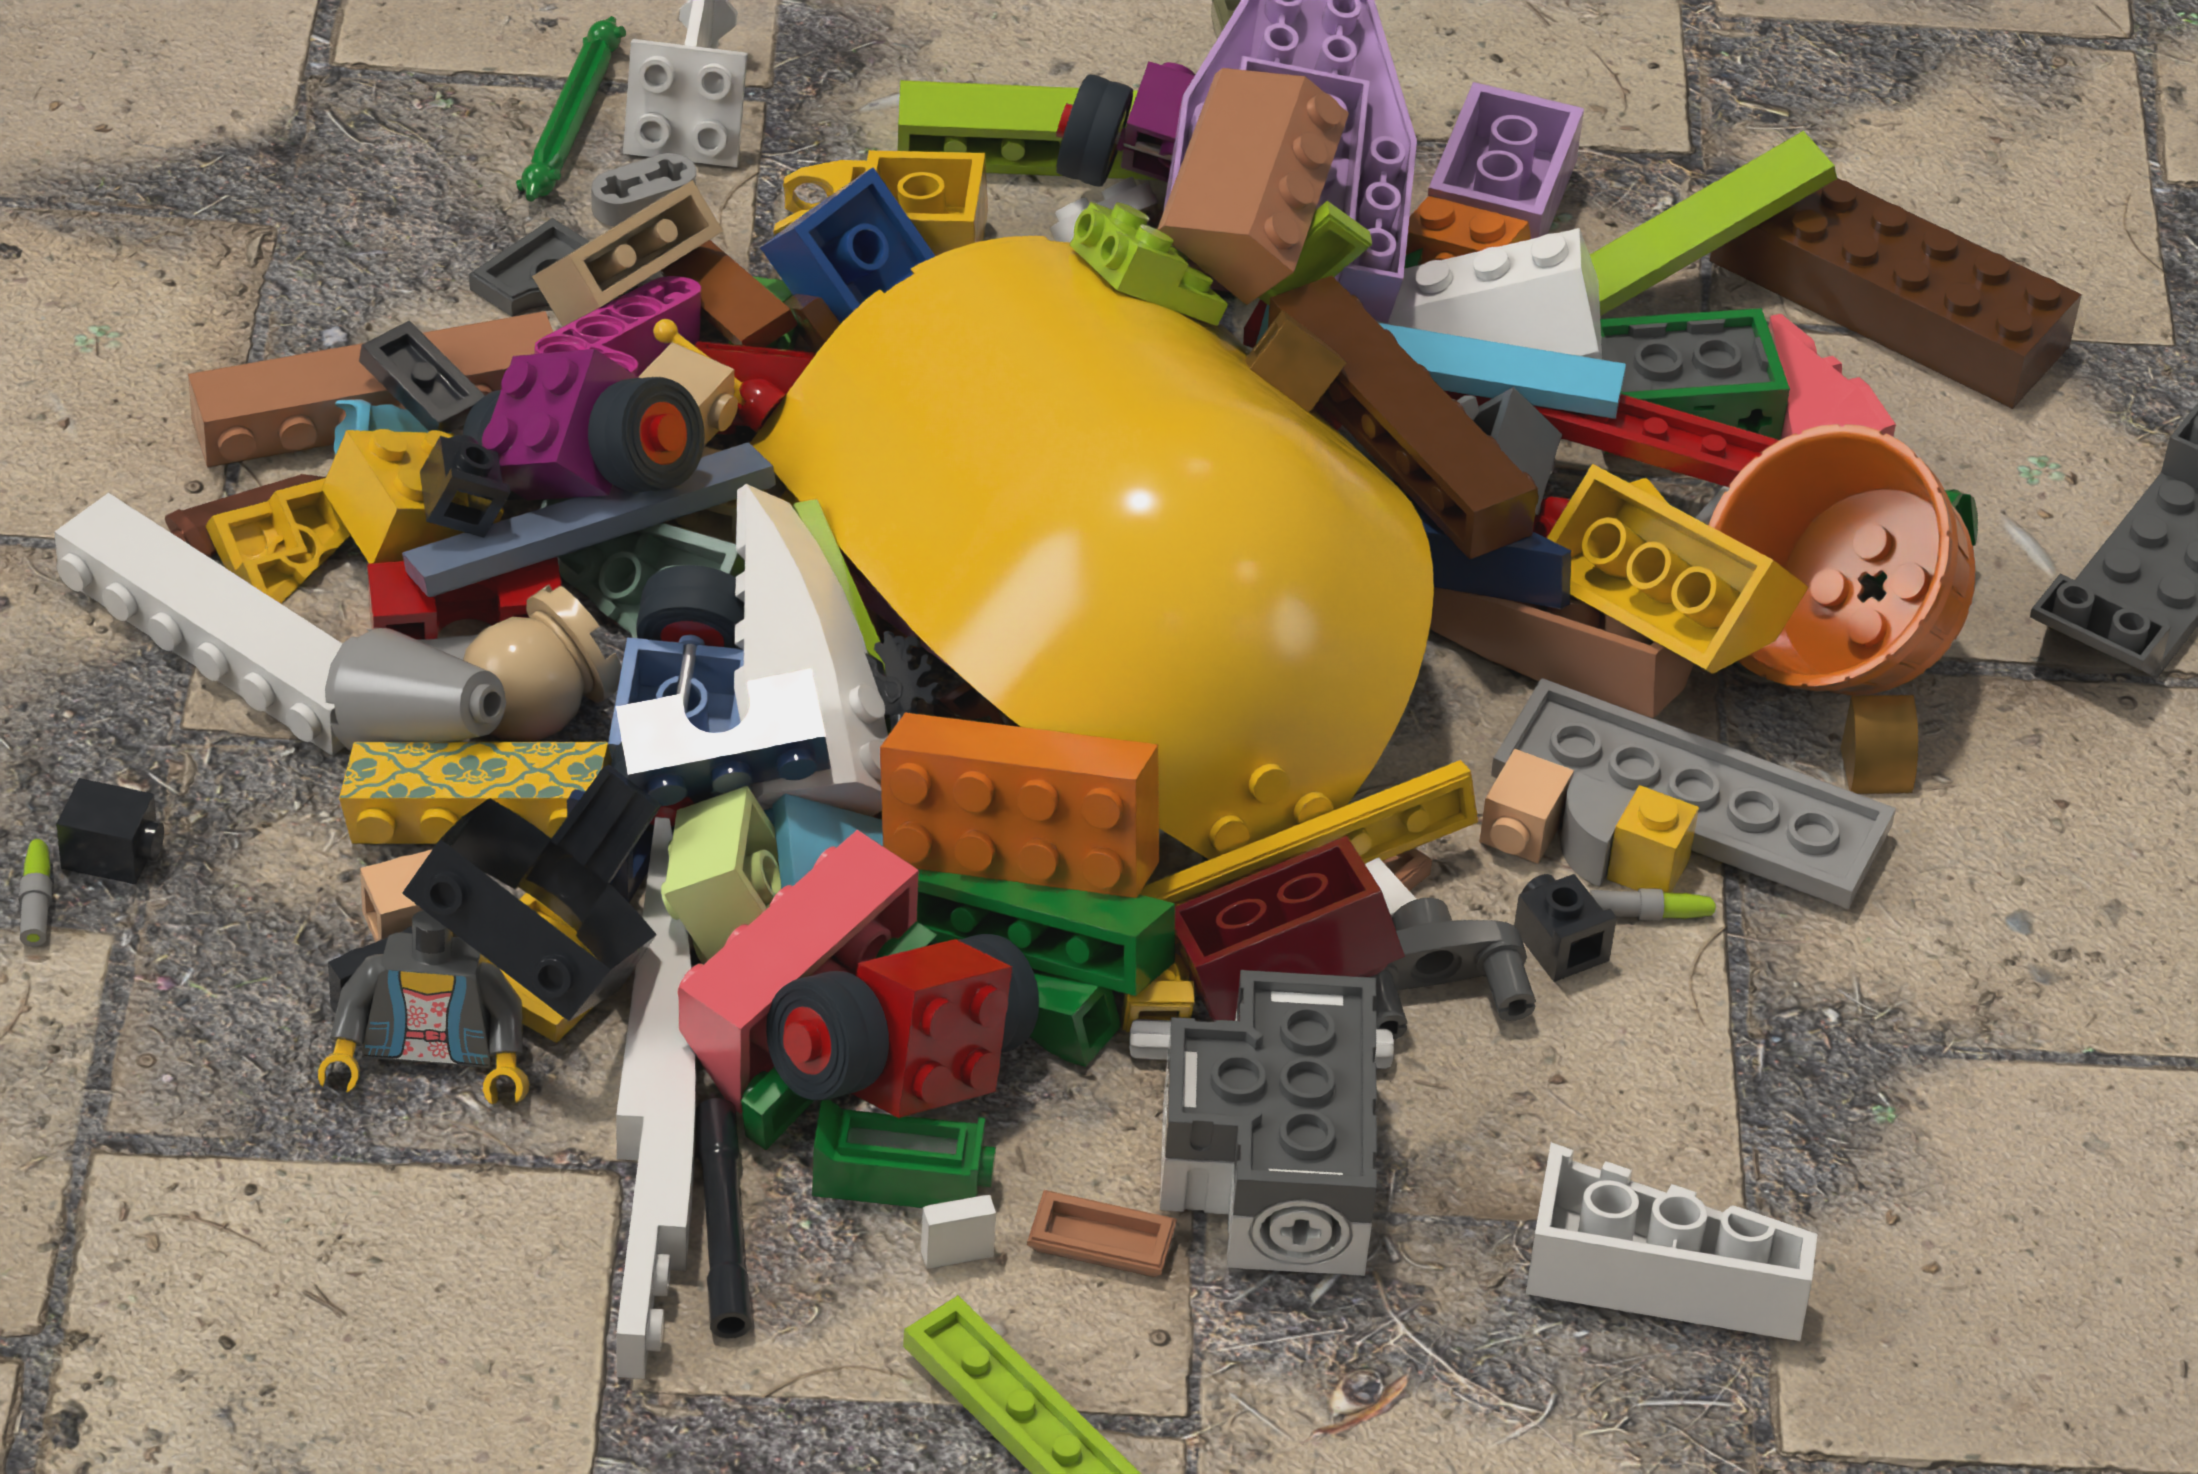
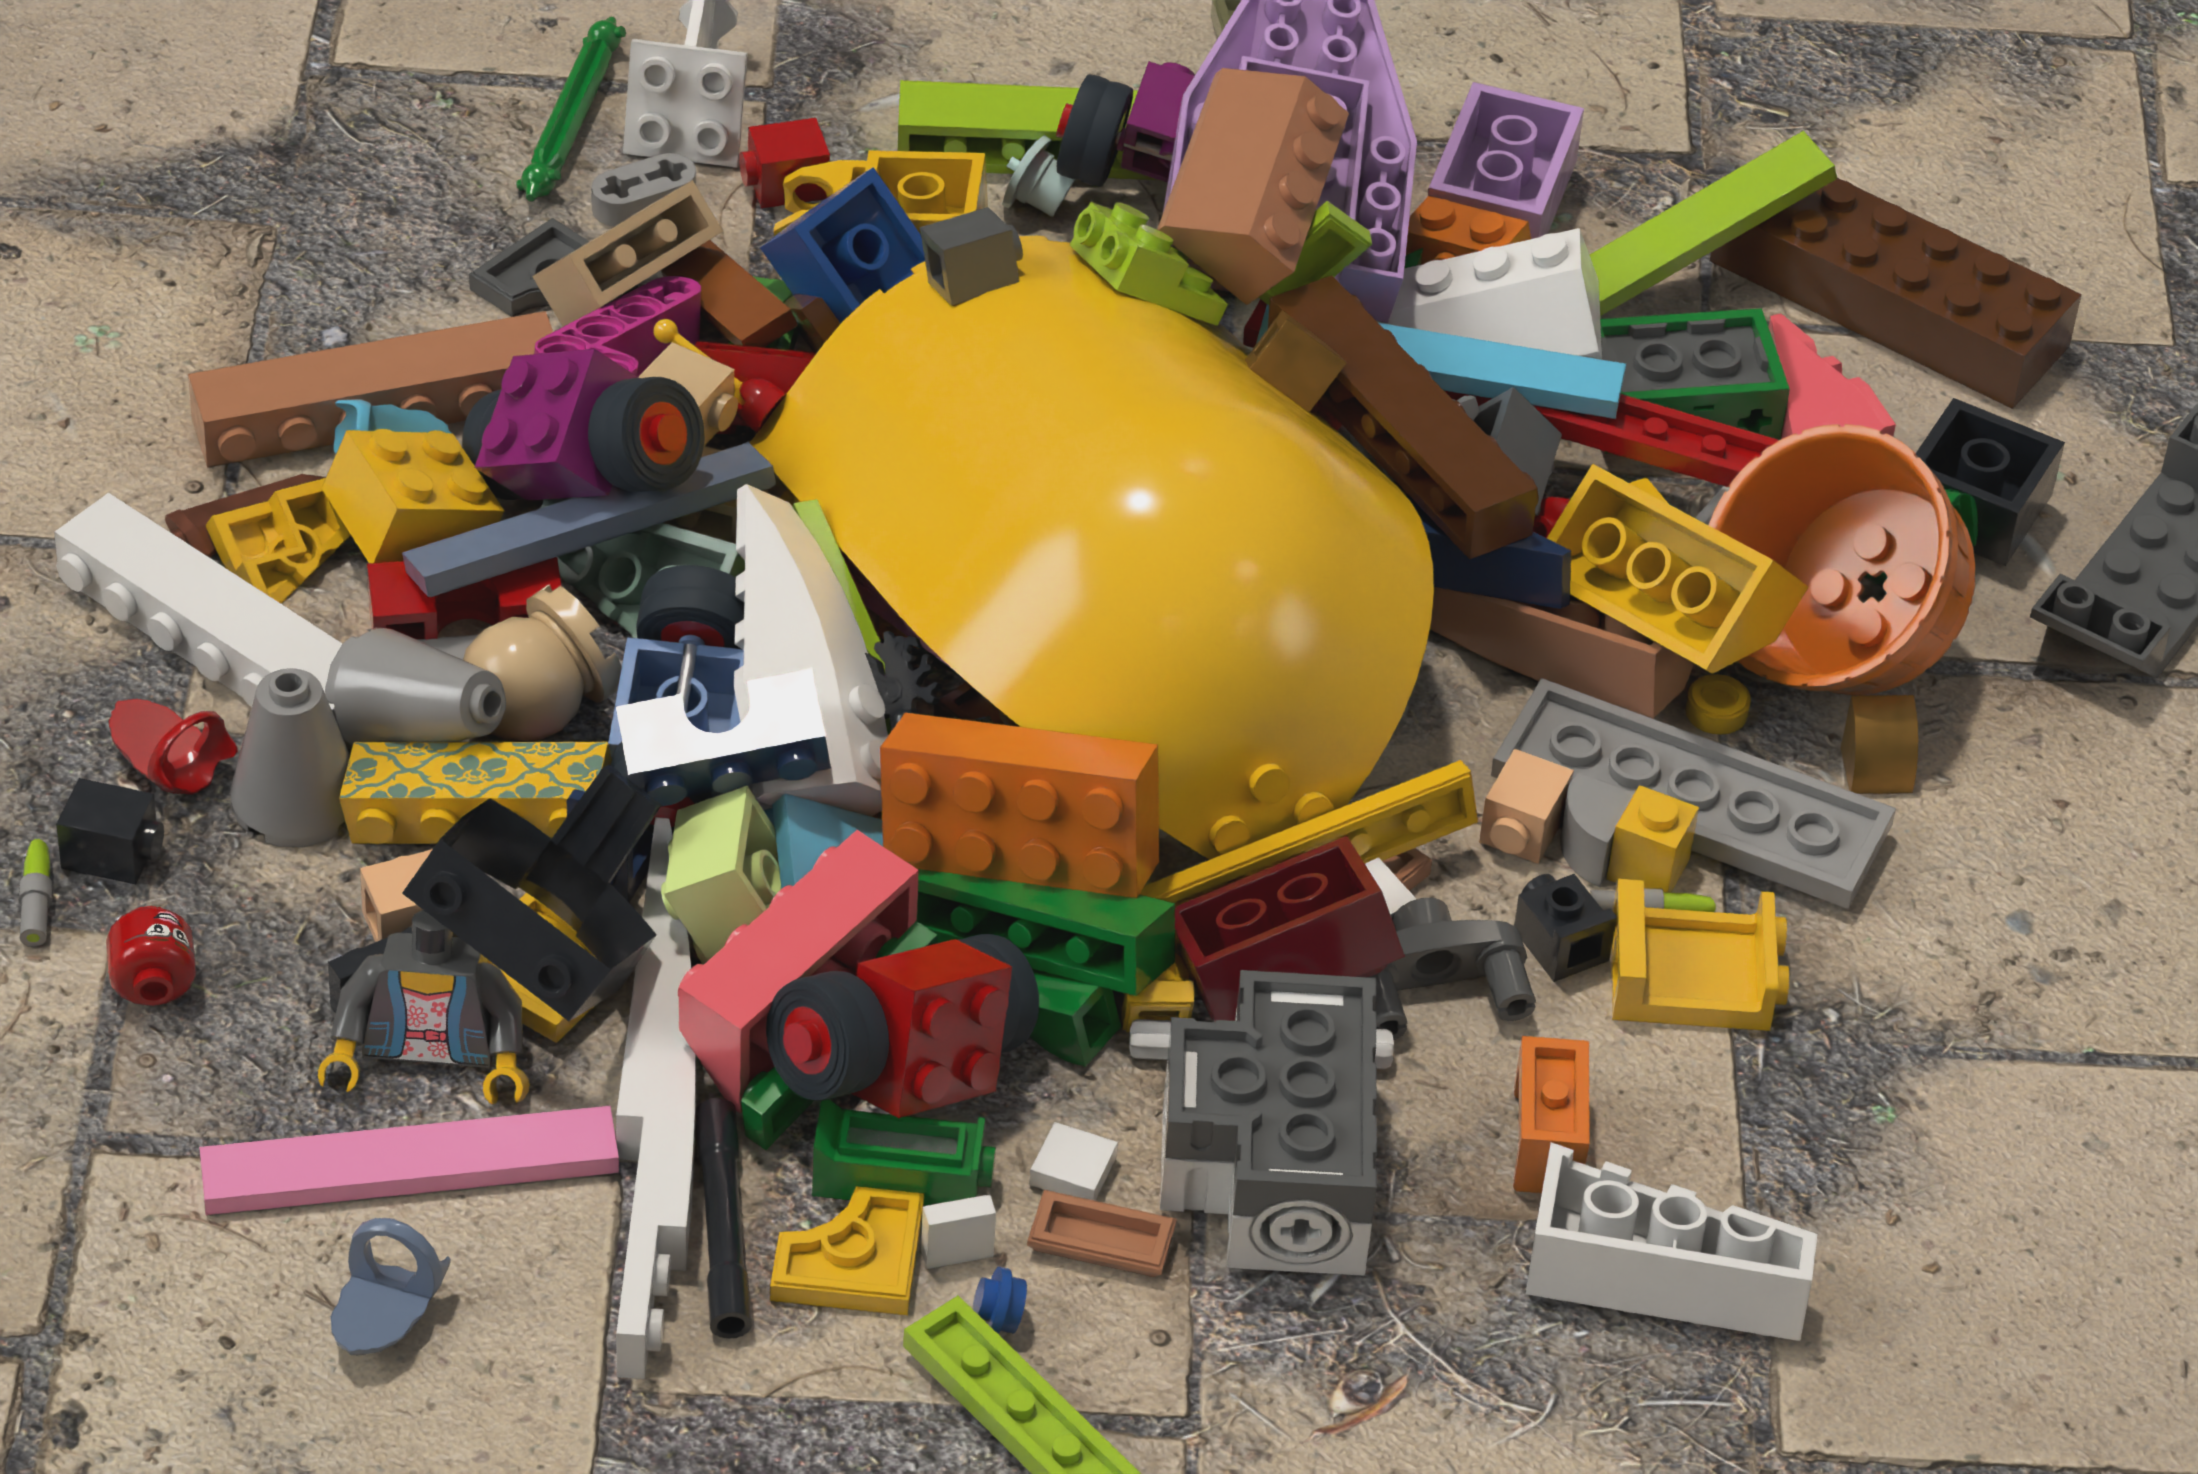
black plate [359,320,485,433] -> none
black brick [420,435,510,538] -> none
white plate [1049,177,1159,243] -> none
none -> red head [106,906,196,1006]
none -> red piece [109,699,238,795]
none -> bright pink tile [199,1106,619,1215]
none -> light grey cone [230,668,350,847]
none -> sand blue piece [330,1218,451,1356]
none -> red brick [739,118,830,208]
none -> yellow tile [770,1186,924,1316]
none -> dark grey brick [920,207,1023,306]
none -> blue plate [973,1266,1027,1334]
none -> light aqua piece [1002,135,1076,217]
none -> white tile [1029,1122,1118,1201]
none -> orange panel [1513,1036,1590,1193]
none -> yellow panel [1611,879,1789,1031]
none -> yellow tile [1685,674,1751,735]
none -> black brick [1916,398,2065,566]

